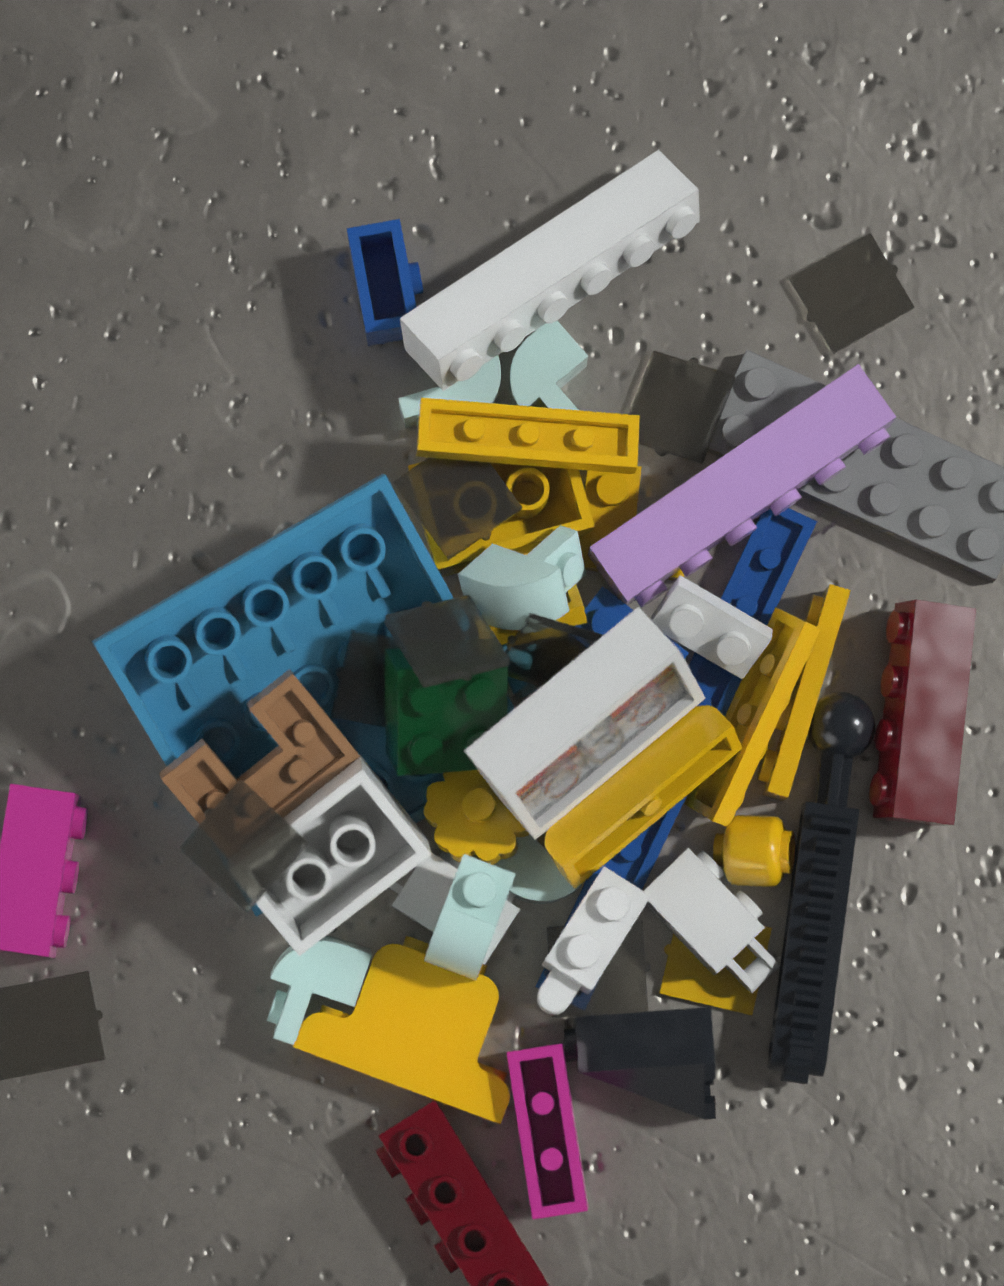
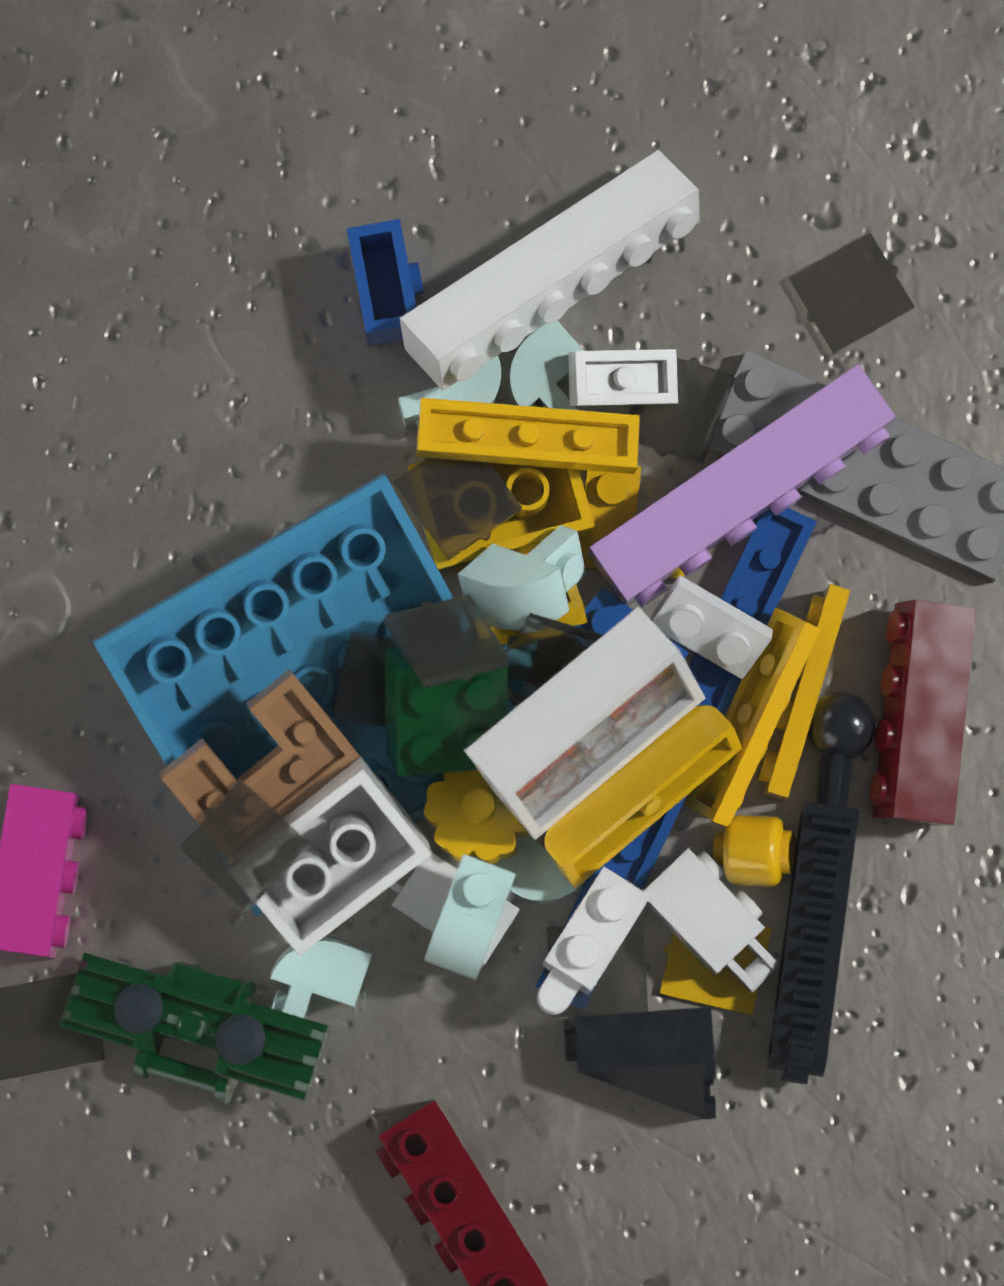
yellow brick [293,936,510,1124] -> none
dark pink brick [507,1043,589,1220] -> none
none -> dark green piece [59,953,330,1104]
none -> white plate [568,349,678,407]

